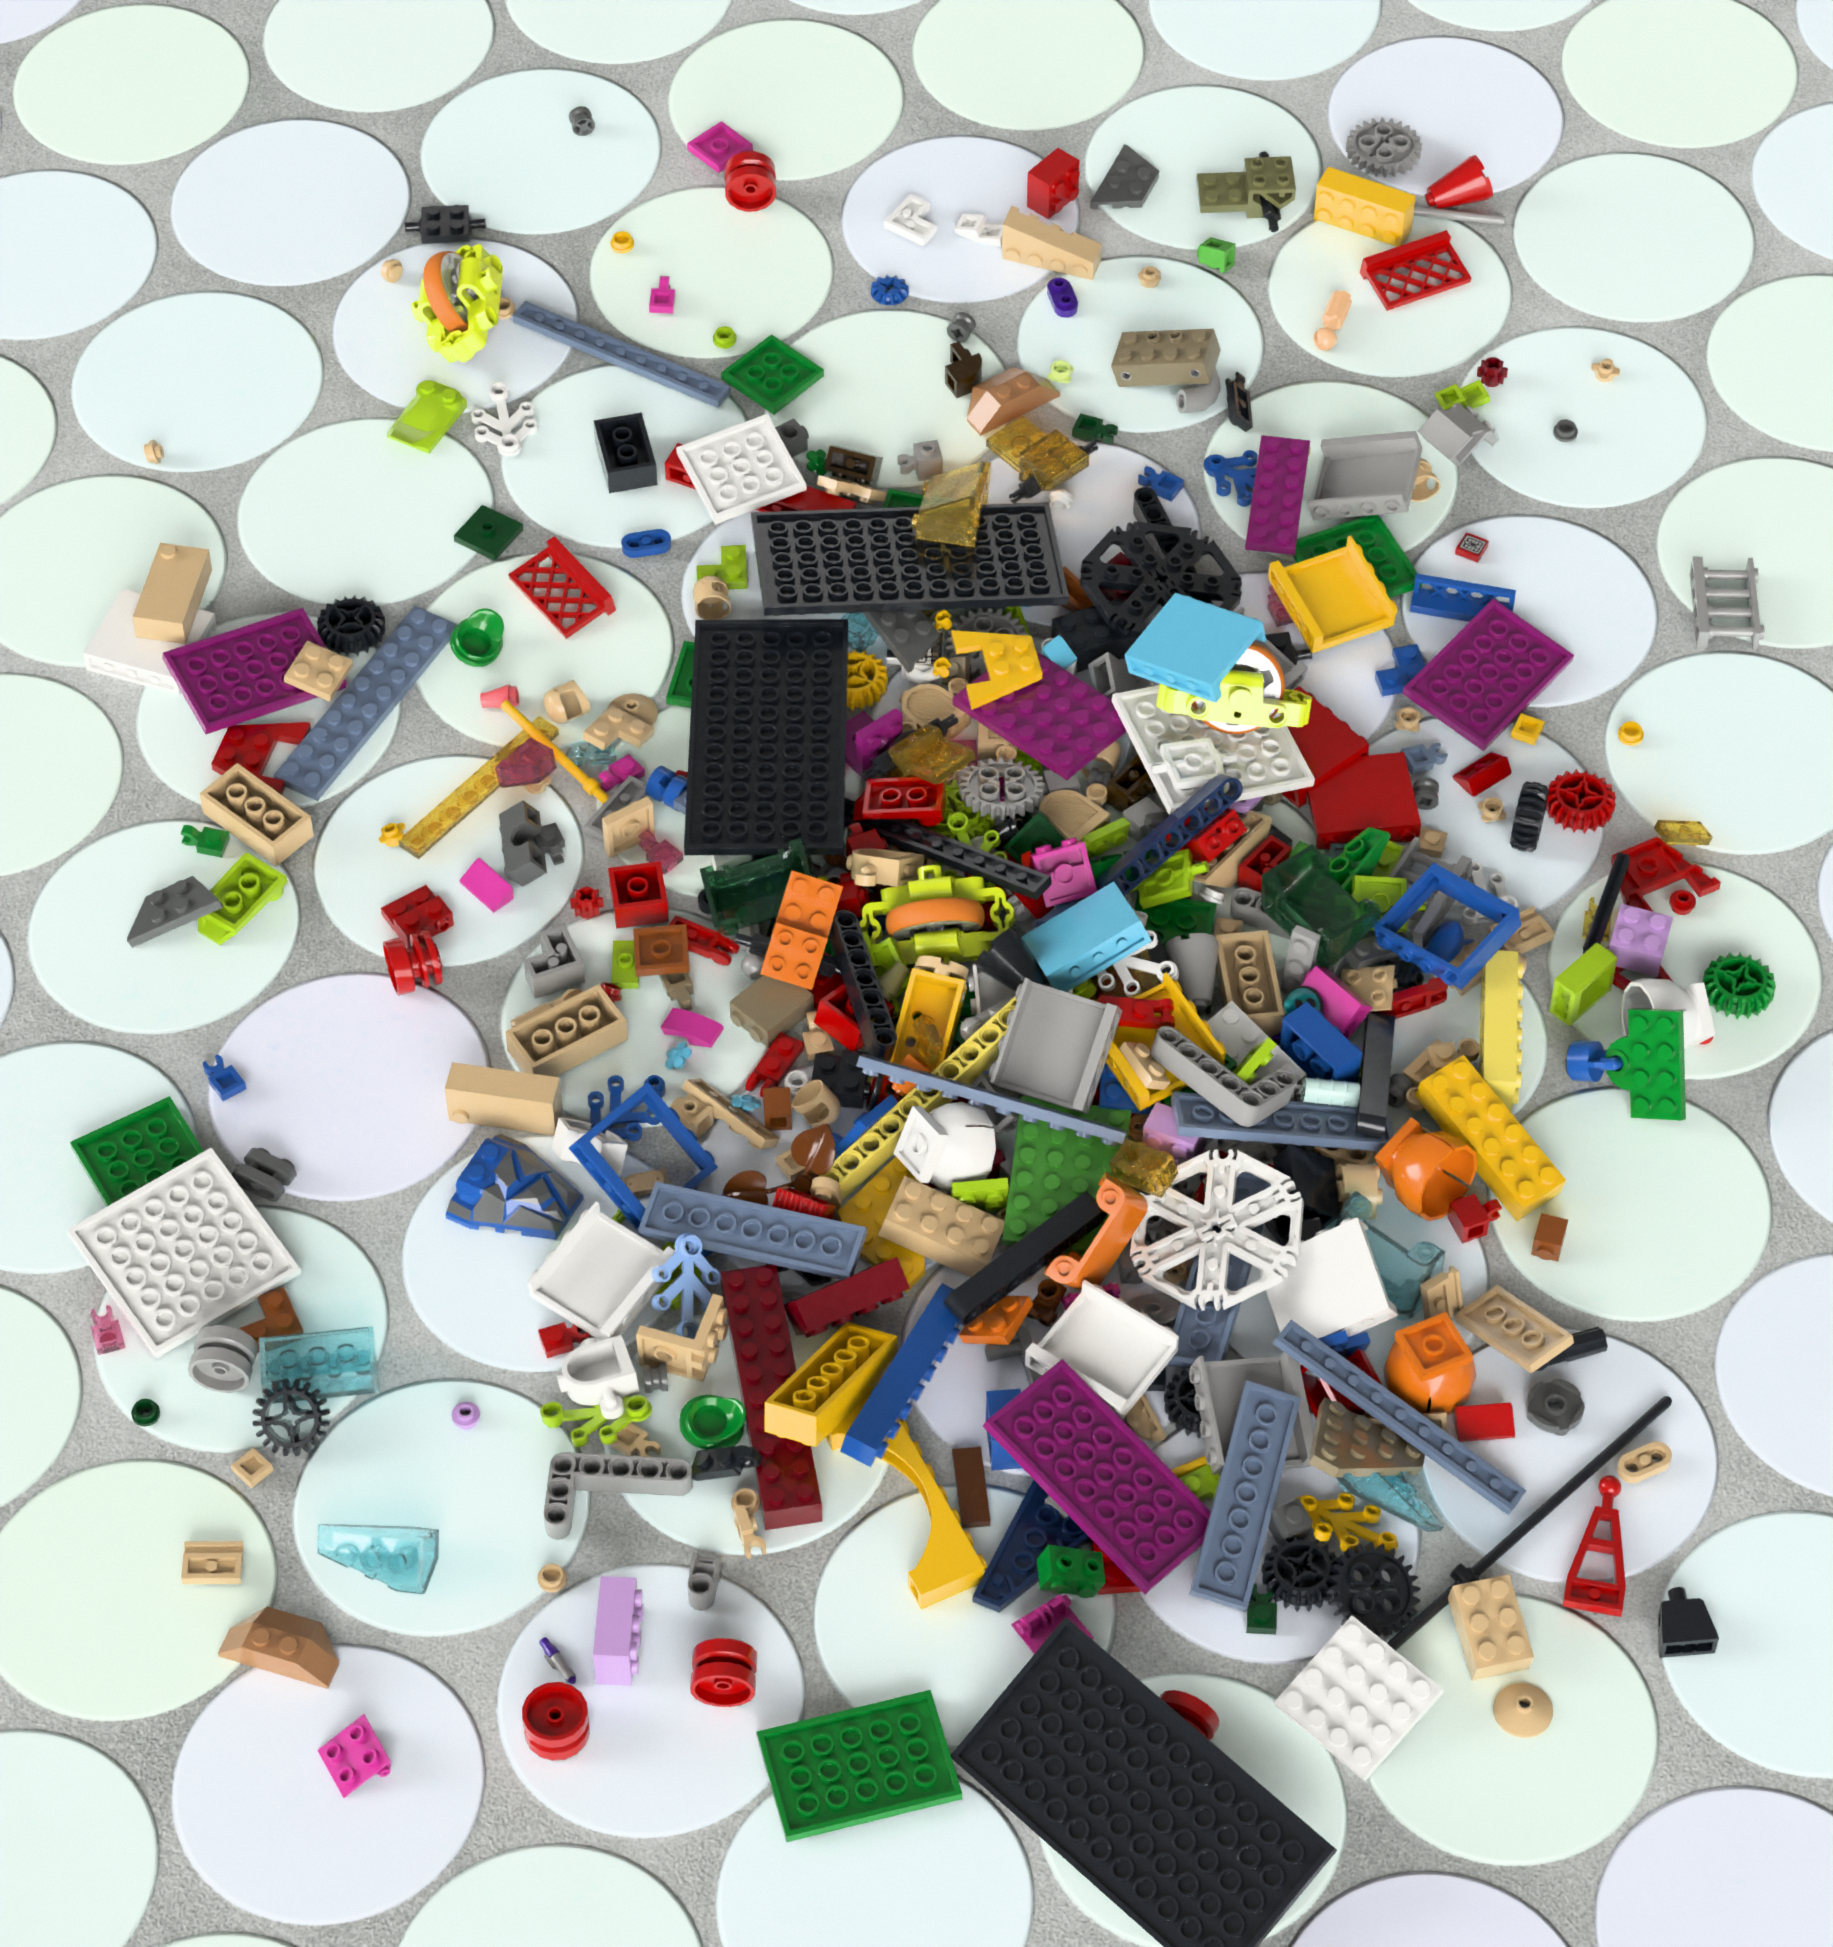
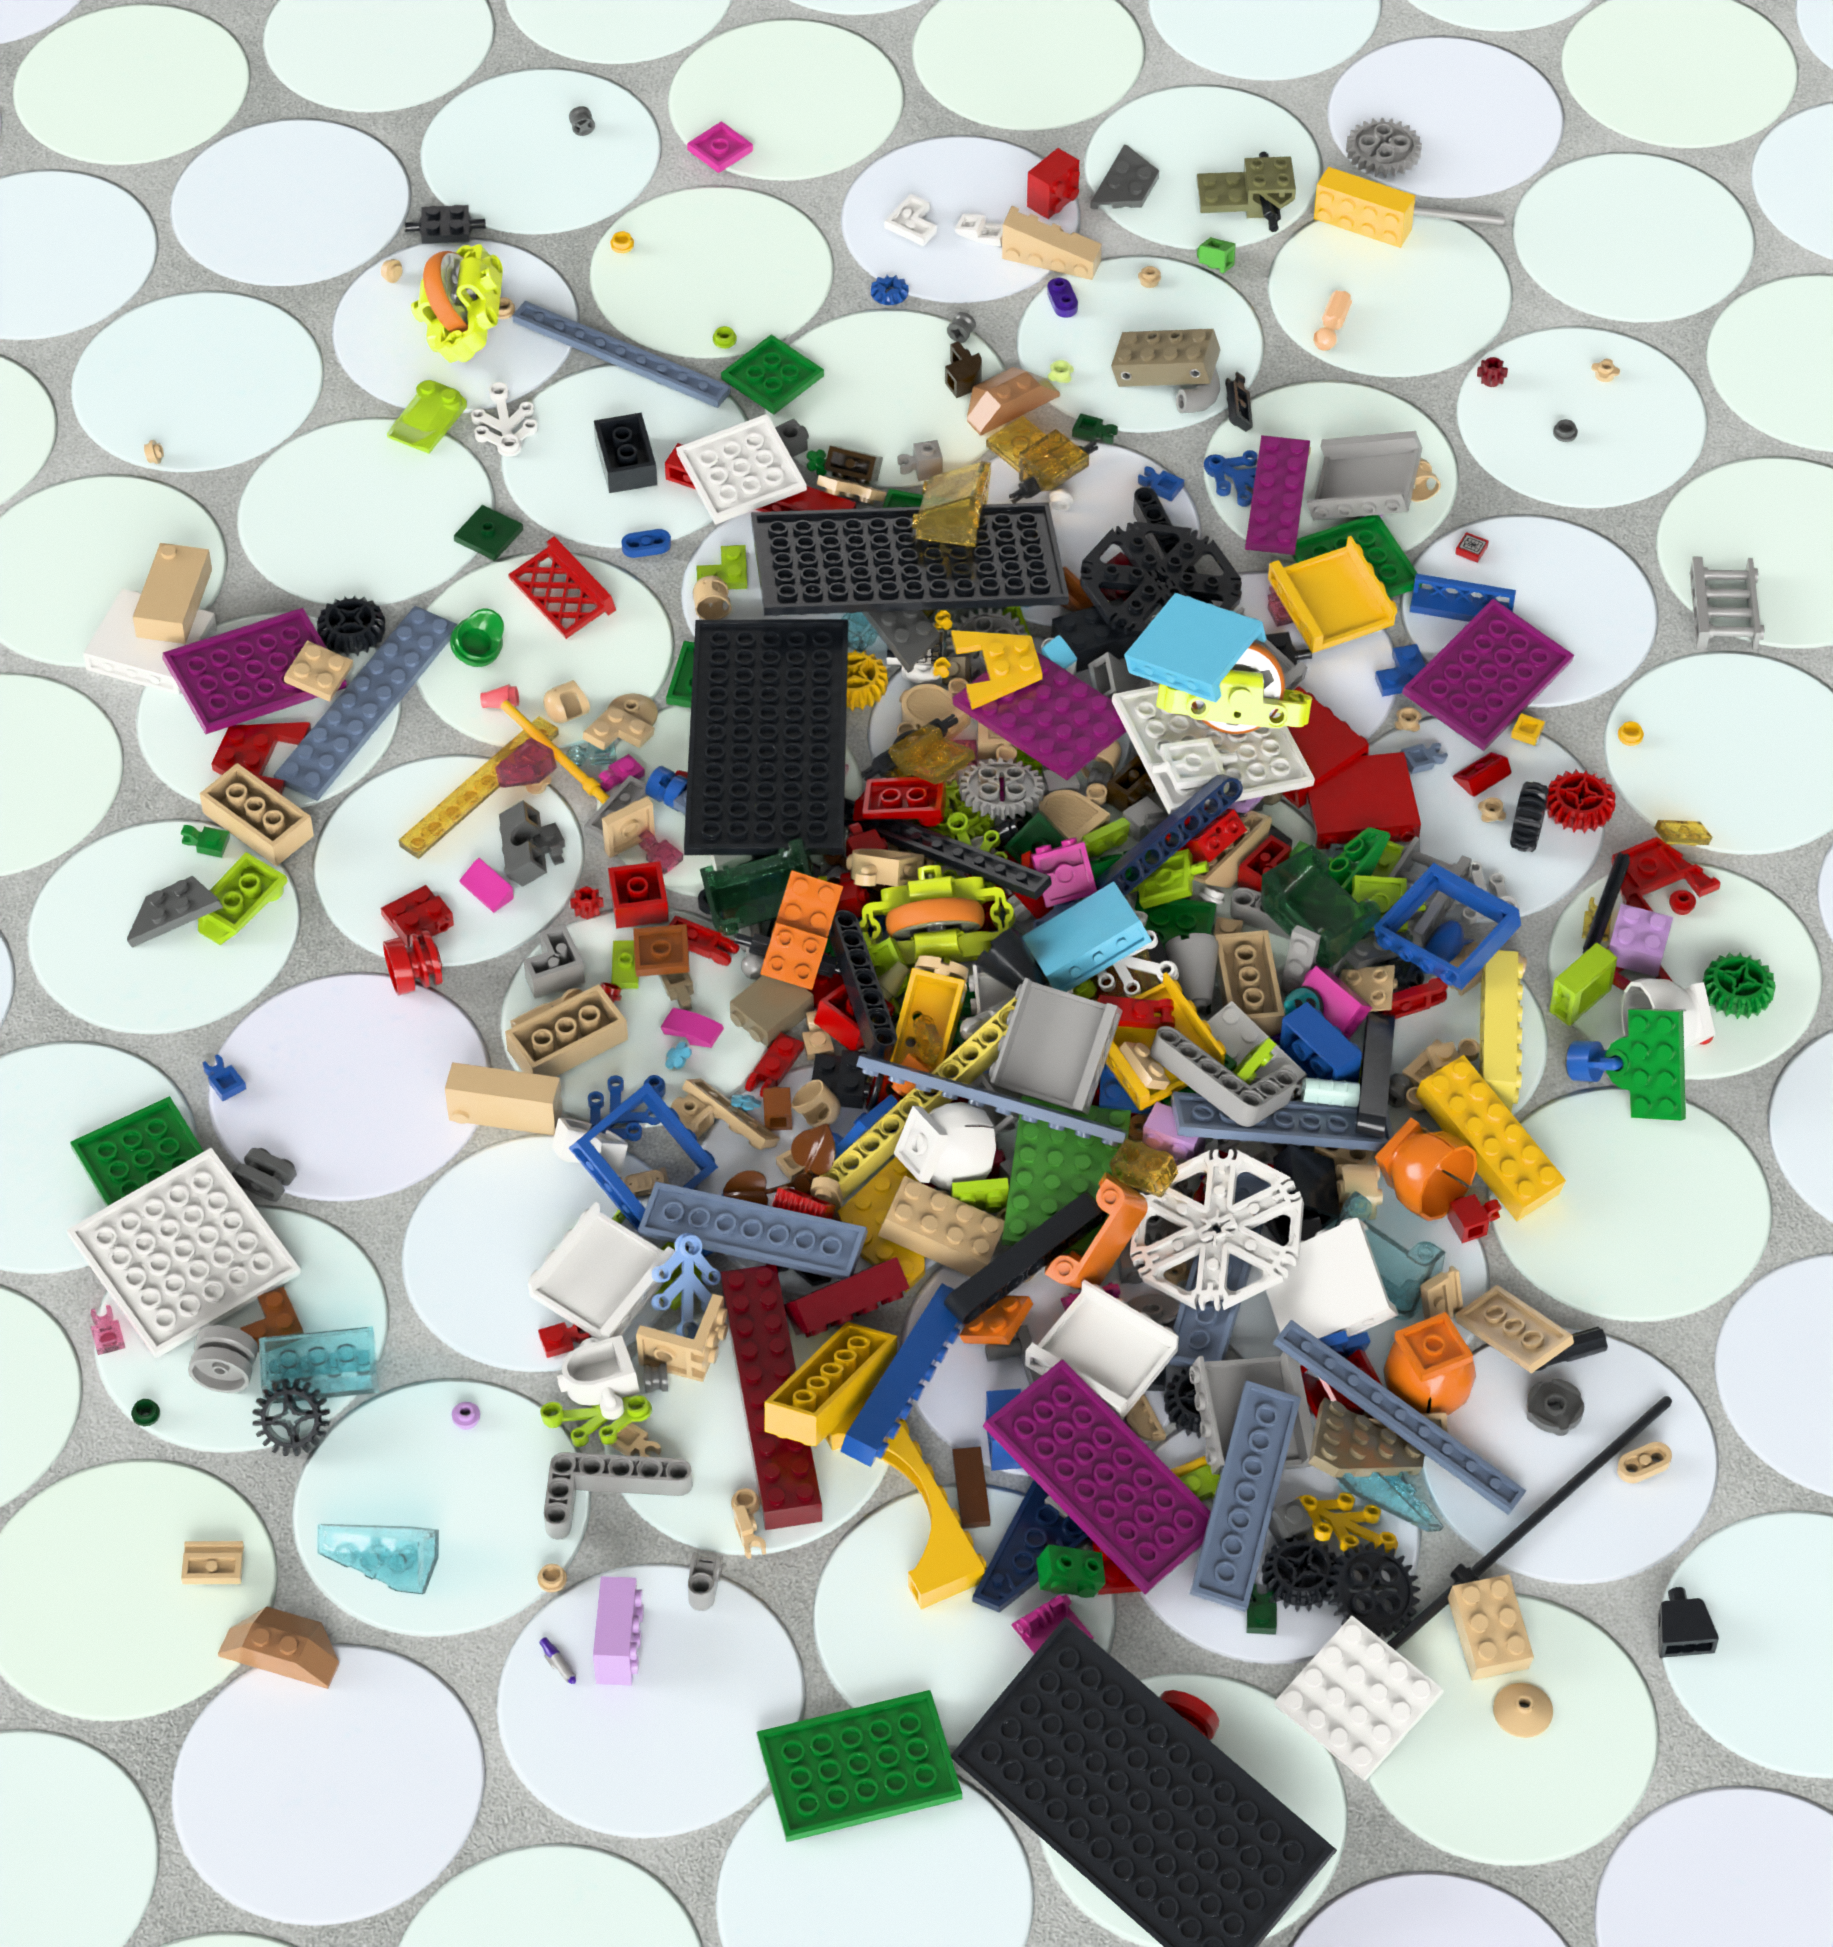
tan plate [231,1448,273,1489] -> none
dark pink hinge [317,1714,391,1798] -> none
yellow plate [378,823,406,847] -> none
wedge [445,1134,584,1240] -> none
red wheel [522,1682,590,1761] -> none
dark pink plate [649,276,676,314] -> none
green piece [679,1395,746,1450] -> none
red wheel [690,1638,758,1707] -> none
black hinge [691,1445,763,1481] -> none
red wheel [725,151,776,212] -> none
white plate [784,1070,811,1096] -> none
magenta bracket [846,708,903,779] -> none
reddish brown plate [1027,1279,1067,1327] -> none
red fence [1359,230,1472,311] -> none
dark grey wheel [1413,777,1439,810] -> none
light grey piece [1418,403,1499,467] -> none
tan plate [1419,827,1448,859] -> none
red cone [1424,155,1493,209] -> none
lime slope [1434,379,1491,410] -> none
red slope [1453,1402,1515,1442] -> none
tan plate [1488,906,1555,954] -> none
dark orange brick [1531,1213,1568,1262] -> none
red plate [1562,1475,1626,1617] -> none

